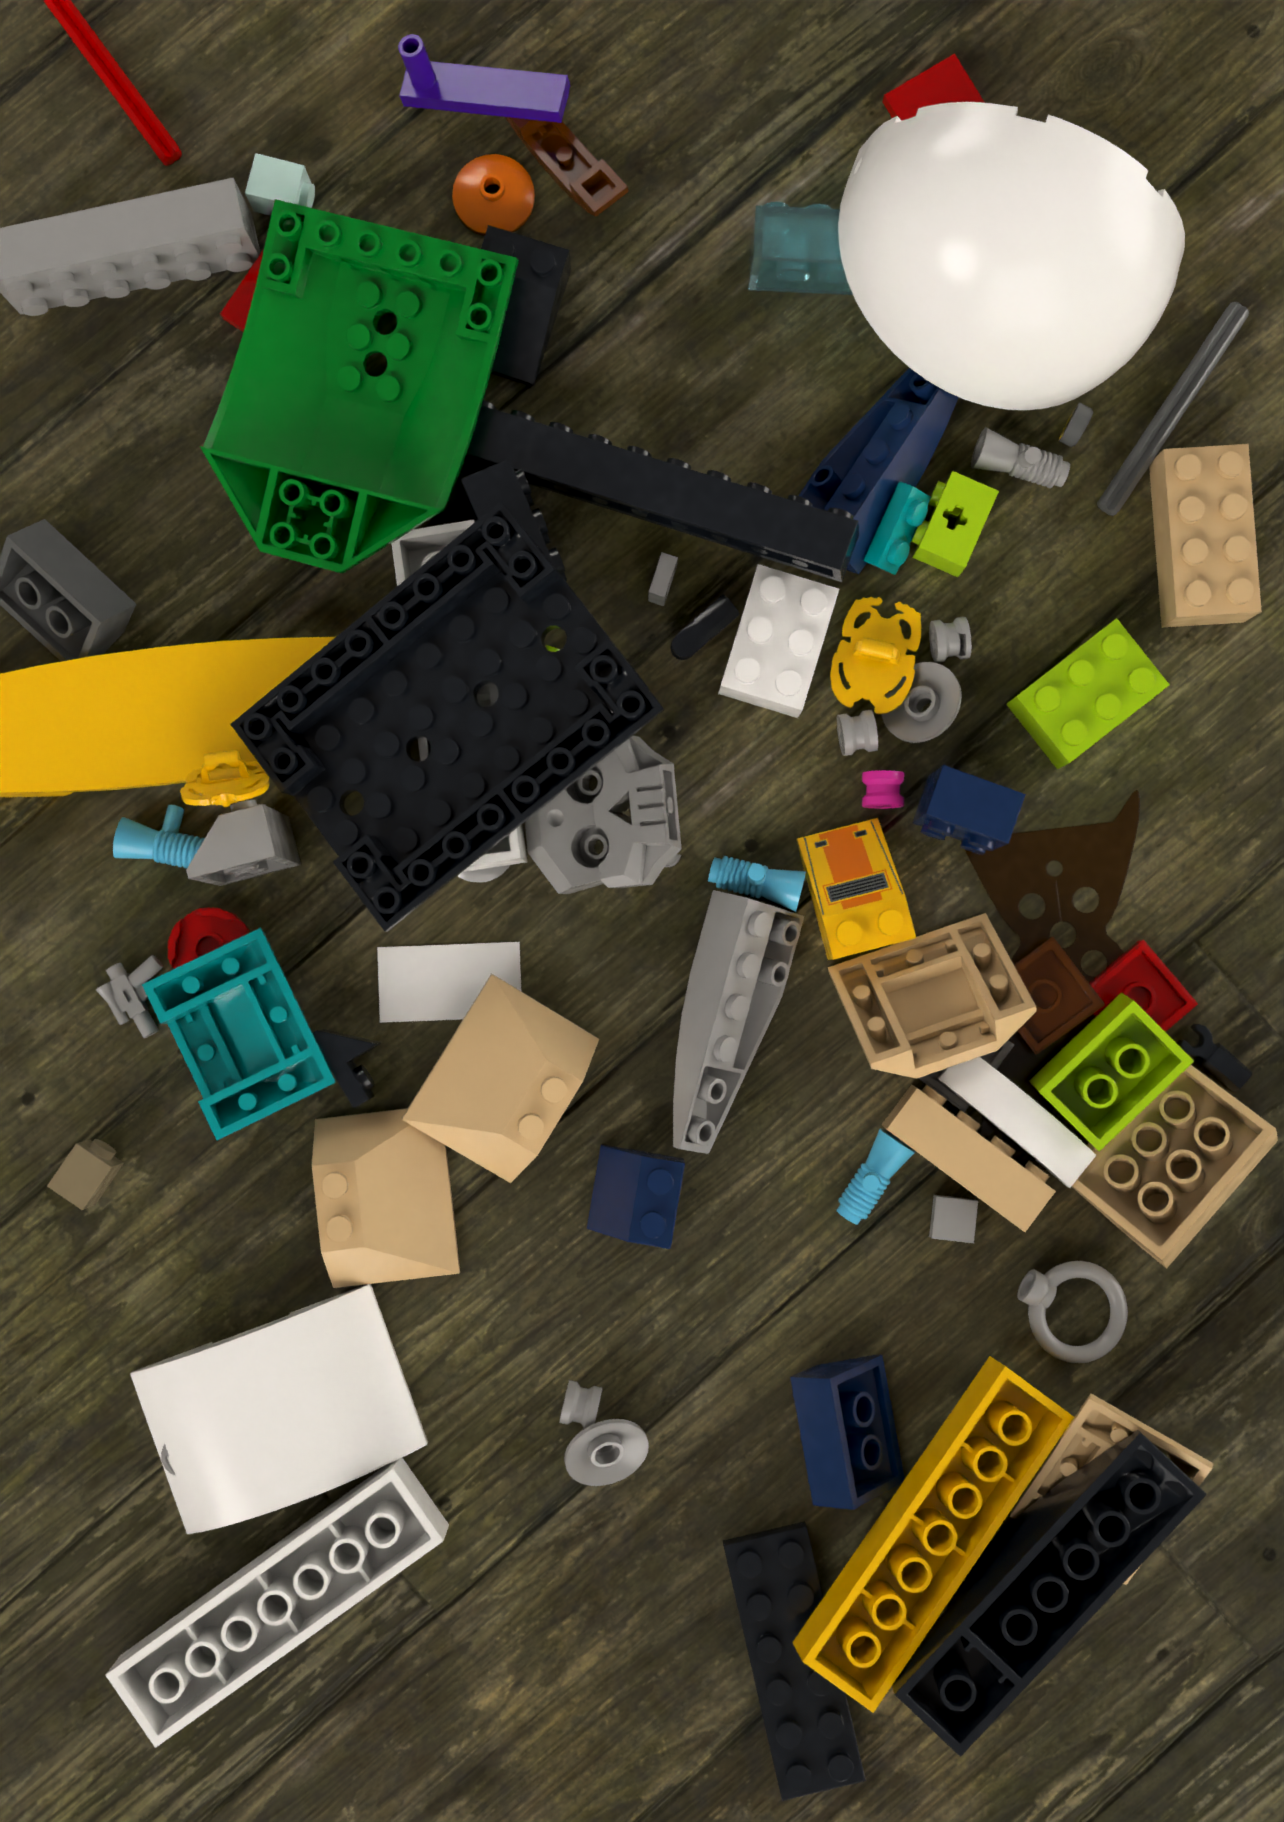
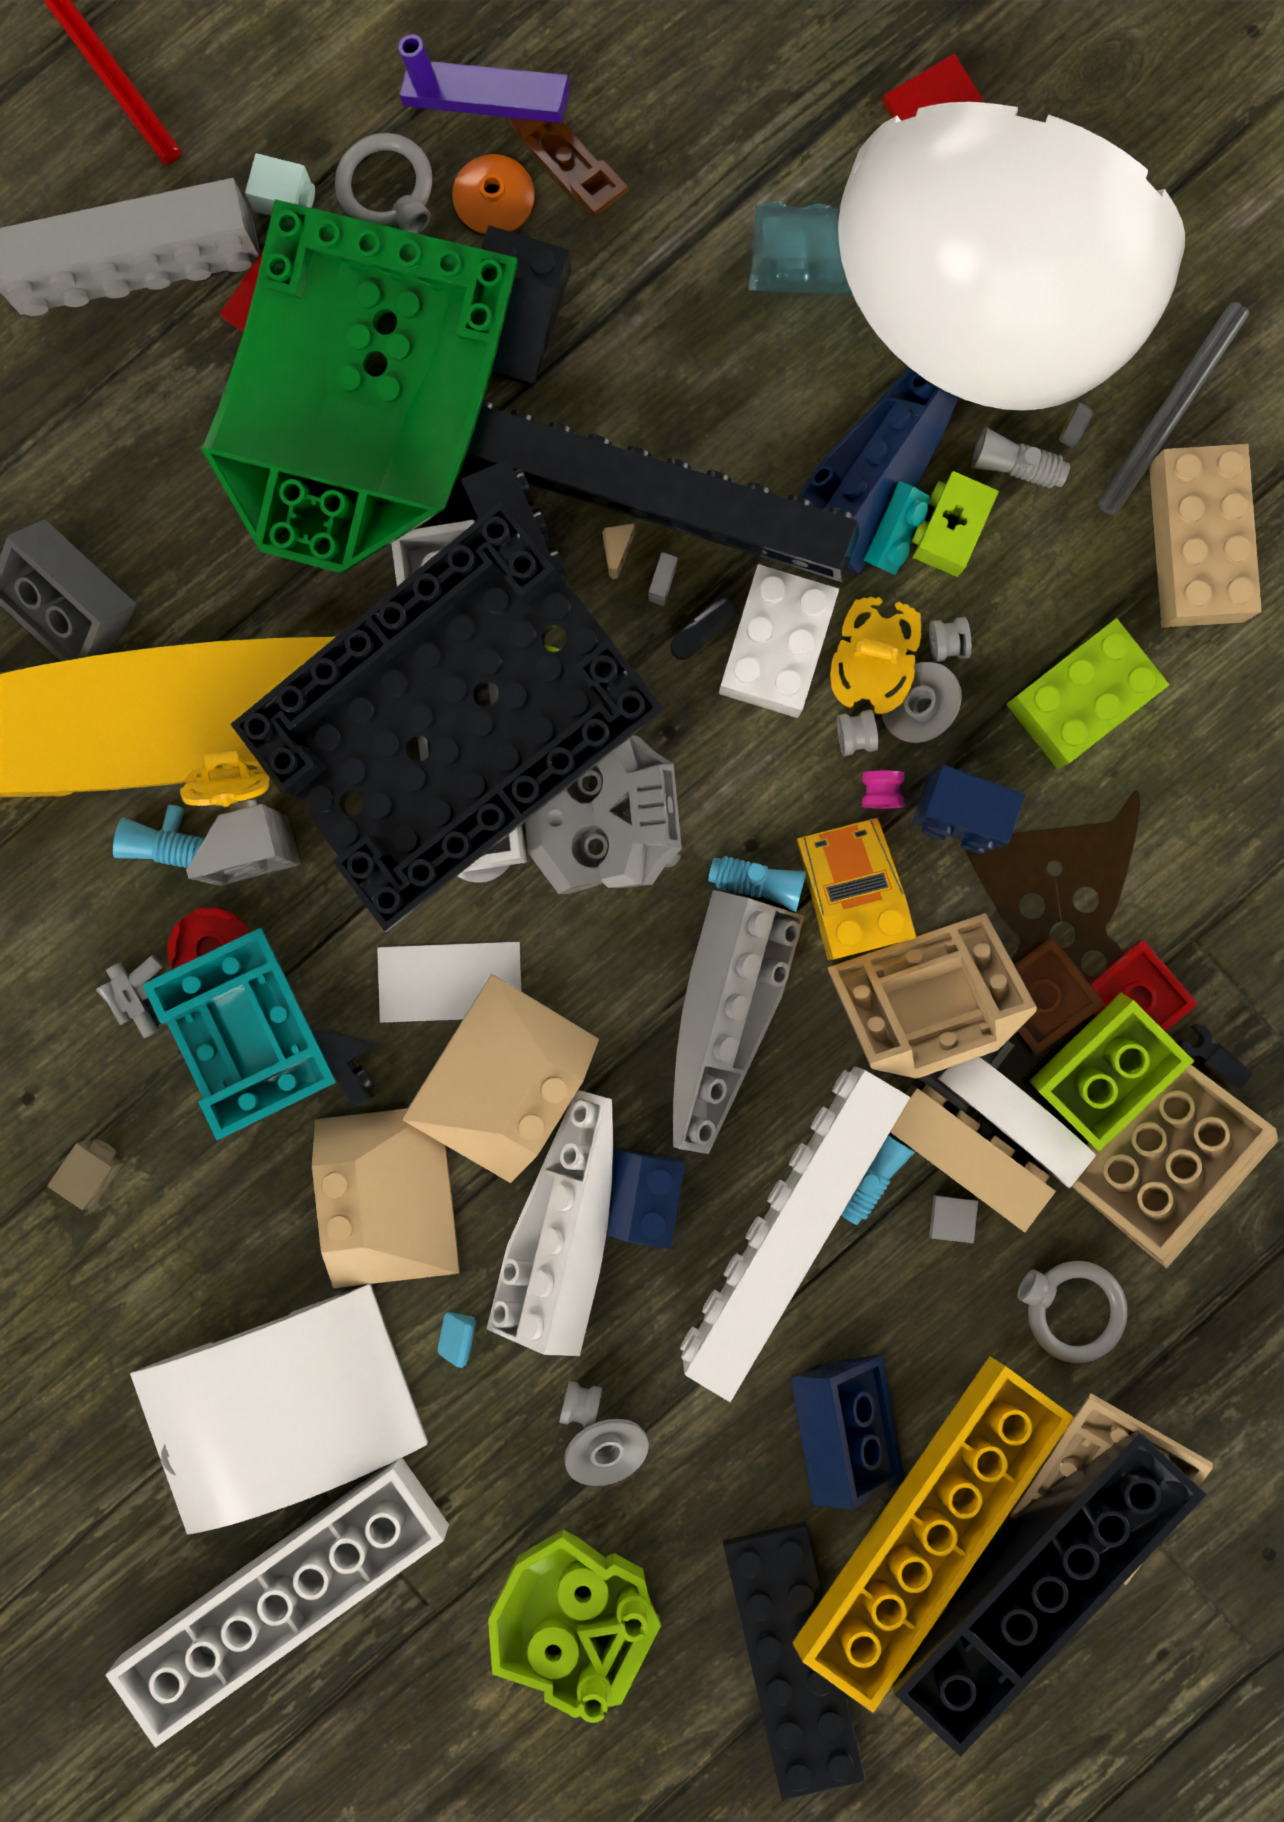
none -> light grey piece [335,133,432,234]
none -> medium azure slope [438,1312,477,1368]
none -> white wedge [487,1090,613,1356]
none -> lime brick [488,1529,661,1723]
none -> tan slope [602,524,635,579]
none -> white brick [680,1066,910,1402]

